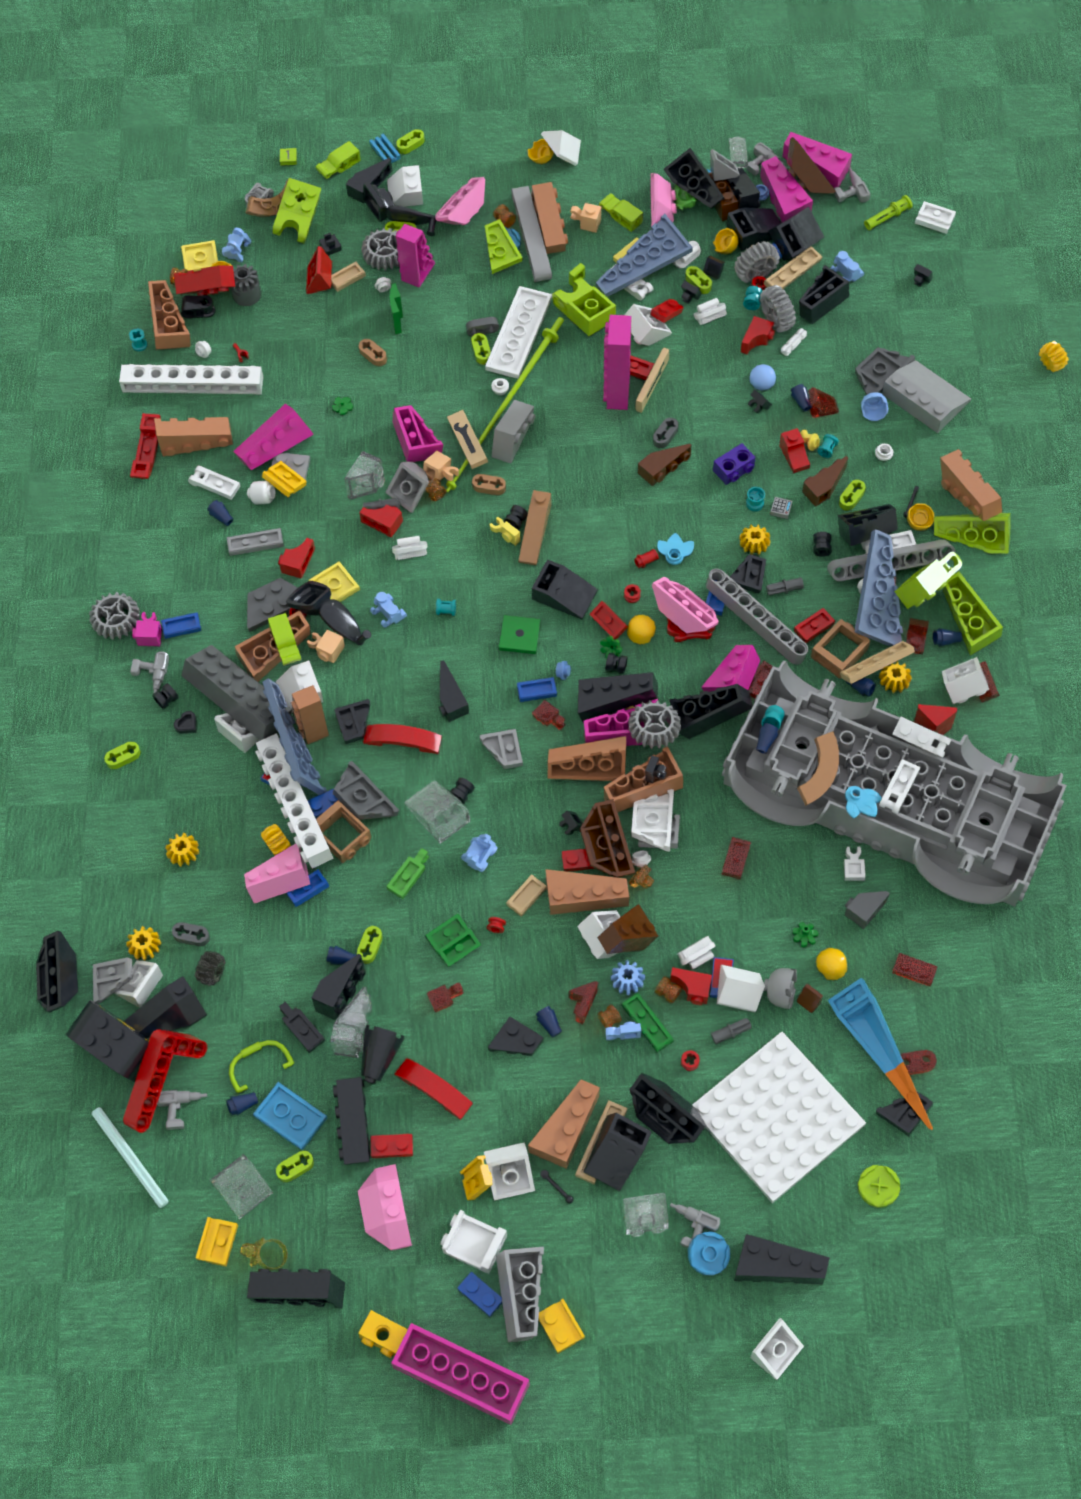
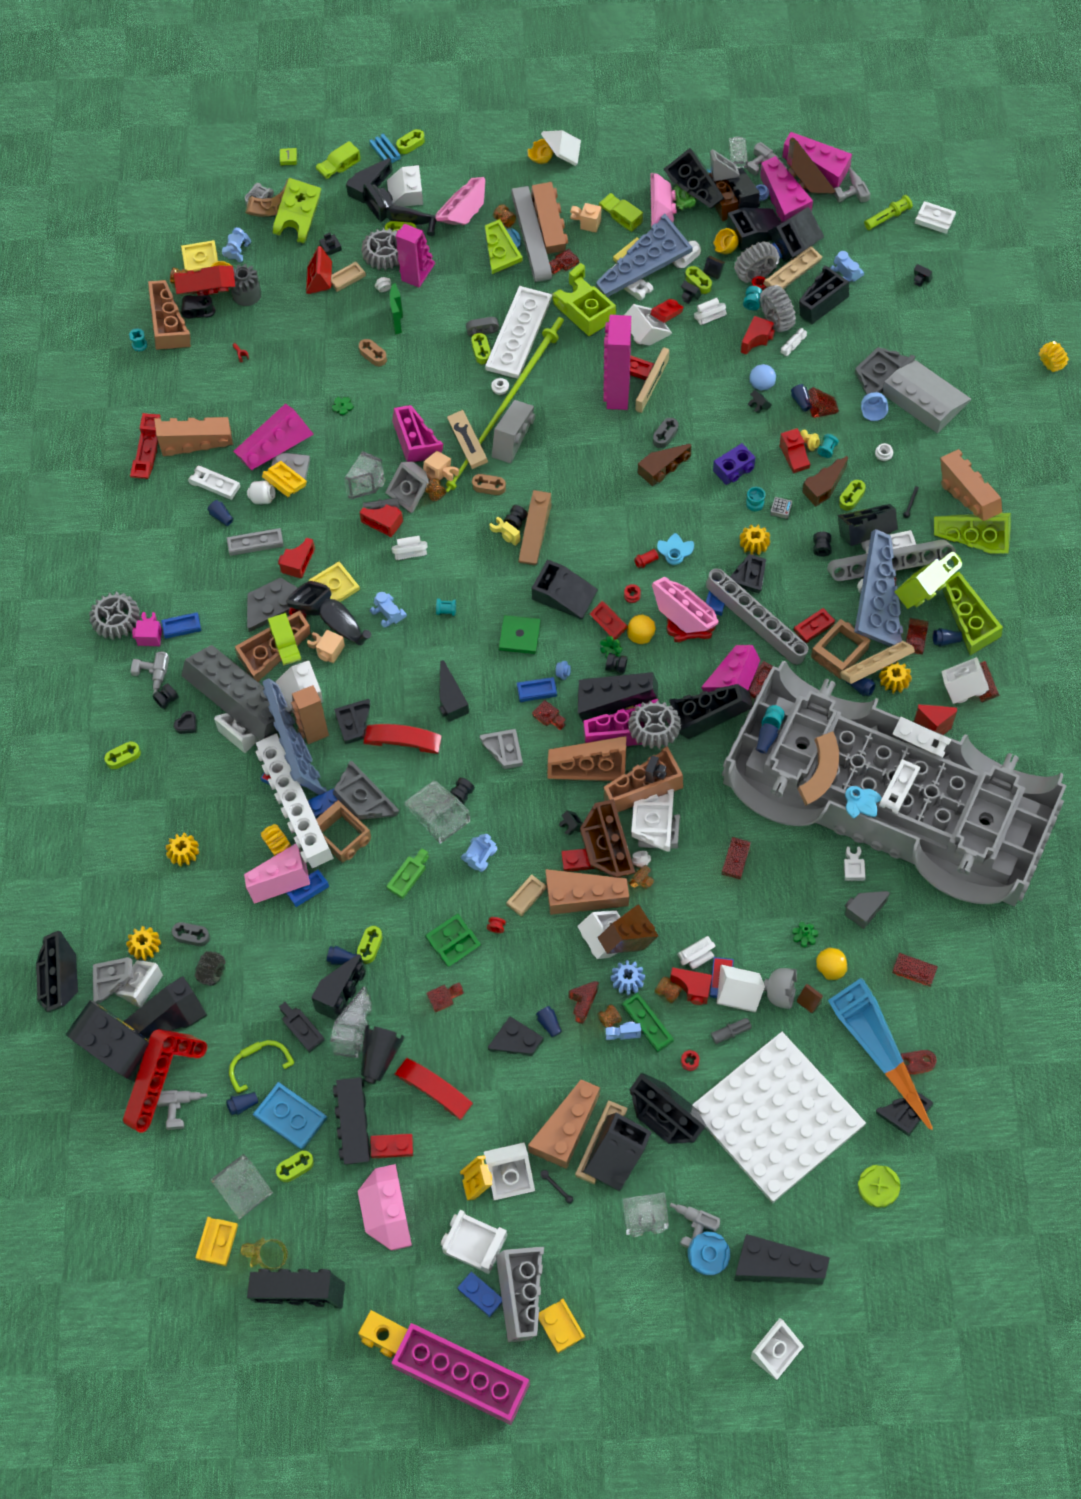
light aqua axle [92,1107,169,1208] -> none
white brick [119,364,263,394] -> none
white plate [195,341,211,358] -> none
dark grey axle [766,577,804,596] -> none
yellow hair [907,503,935,531] -> none
none -> clear red plate [549,249,579,274]

